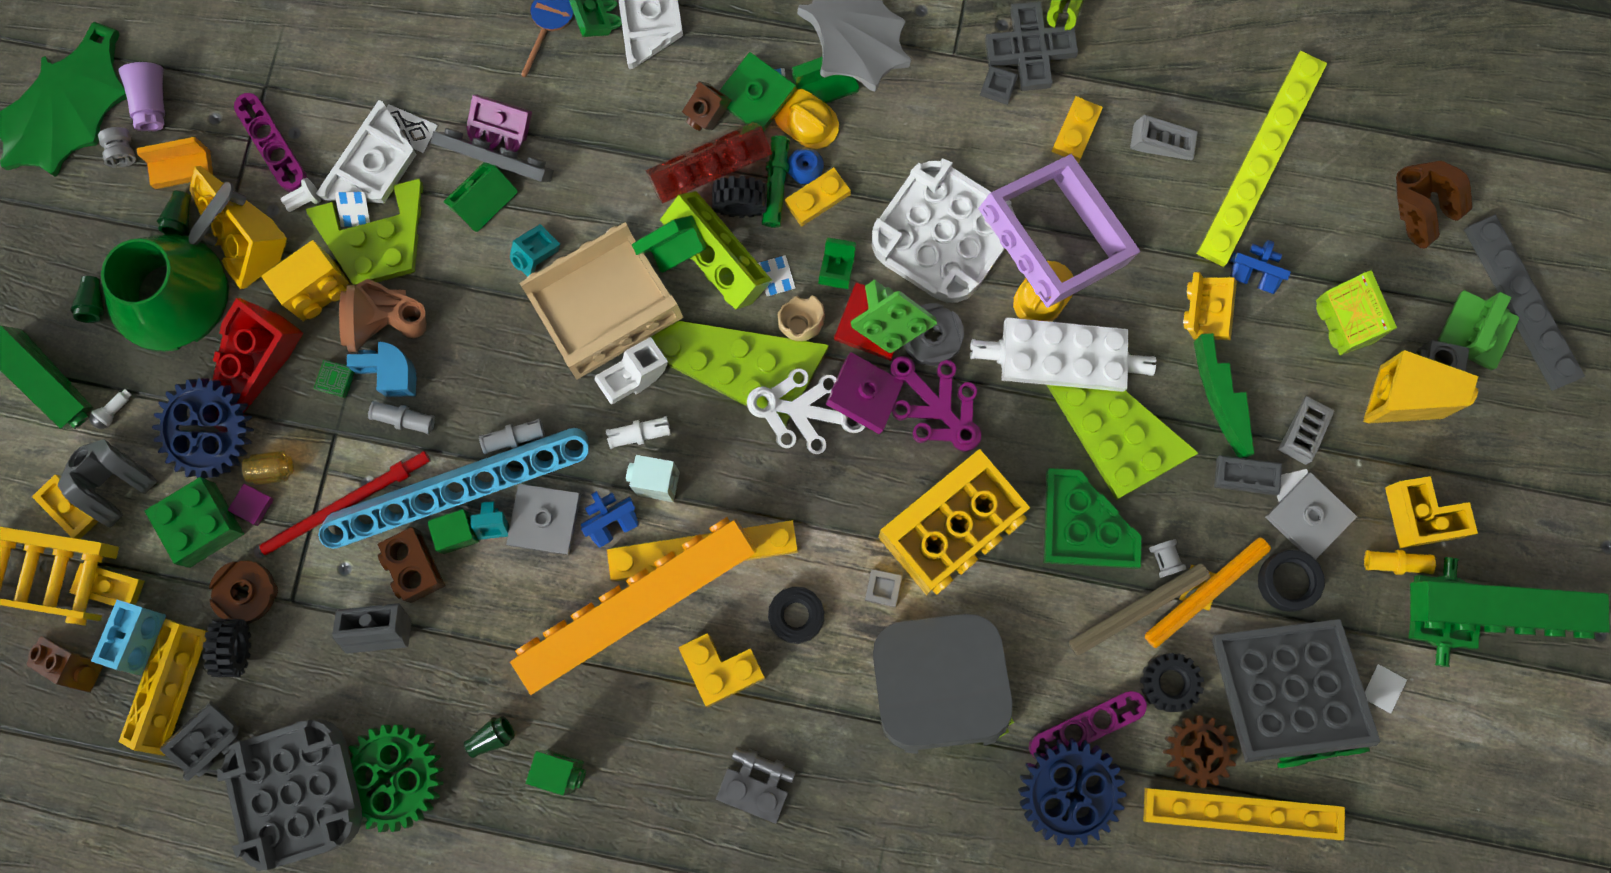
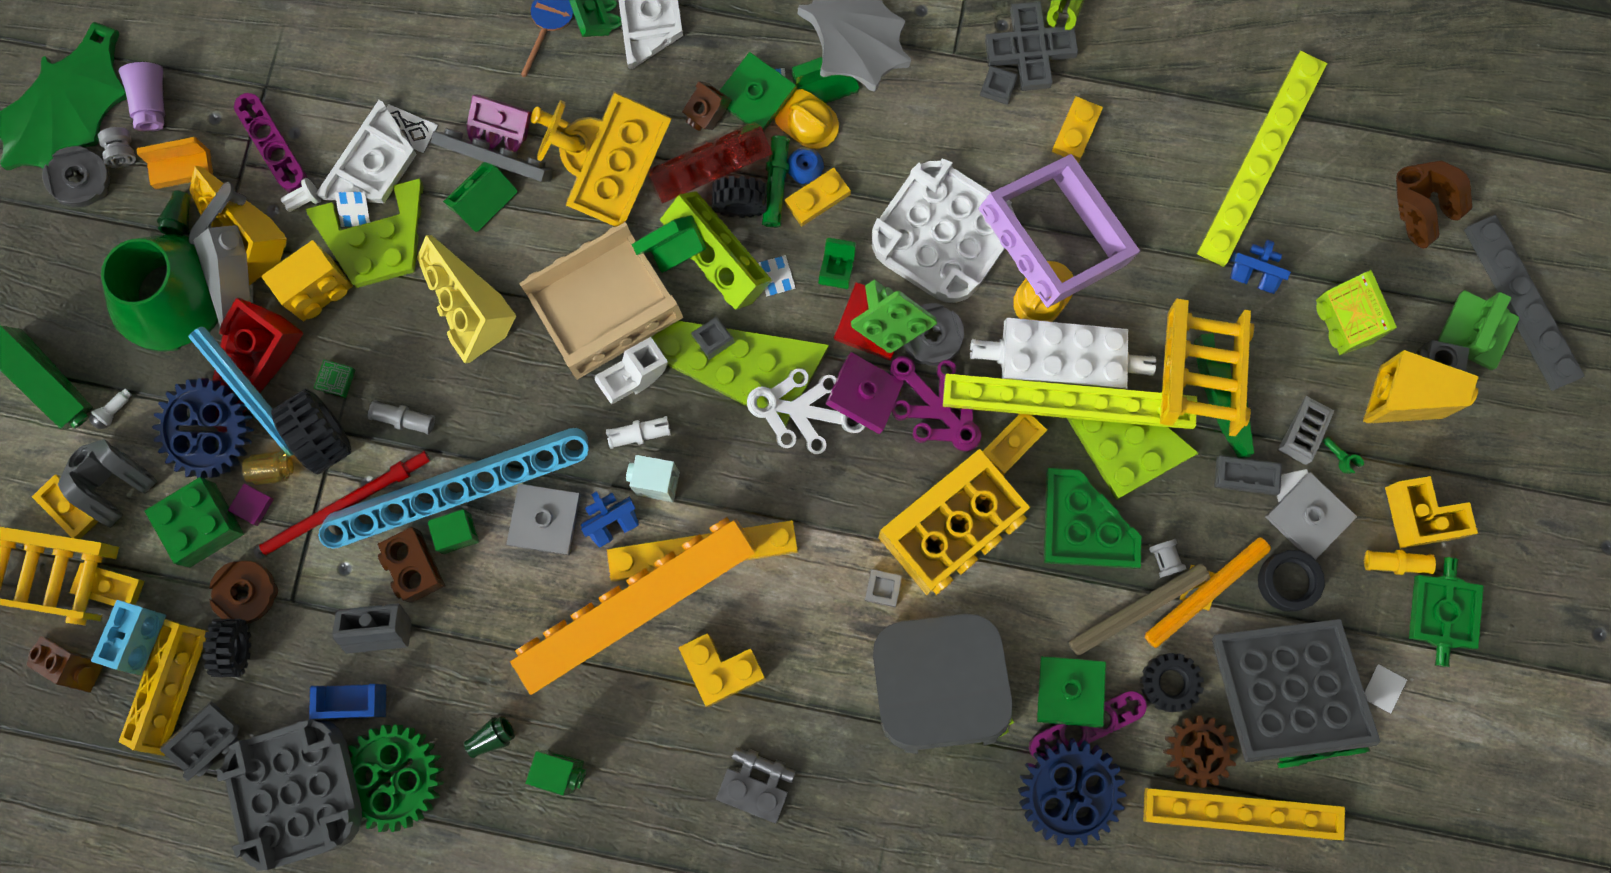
dark green cone [71,276,104,323] -> none
nougat piece [339,279,427,352] -> none
dark azure brick [347,342,417,397] -> none
teal tile [471,501,509,540] -> none
light grey pin [479,418,545,454] -> none
teal bracket [510,224,561,277] -> none
black tyre [768,586,825,644] -> none
tan hair [777,295,825,341] -> none
light grey slope [1130,114,1198,160] -> none
yellow bracket [1184,272,1237,340] -> none
green brick [1410,581,1610,639] -> none
none -> flat silver plate [42,146,110,207]
none -> medium azure axle [189,327,294,457]
none -> light grey slope [193,225,250,327]
none -> black tyre [271,389,351,475]
none -> blue panel [309,684,386,719]
none -> light yellow wedge [417,235,516,363]
none -> yellow plate [531,91,671,226]
none -> dark grey tile [691,316,735,360]
none -> neon yellow plate [942,374,1197,429]
none -> yellow plate [982,414,1047,475]
none -> green plate [1037,656,1106,728]
none -> yellow fence [1160,298,1254,436]
none -> green hand [1322,436,1364,474]

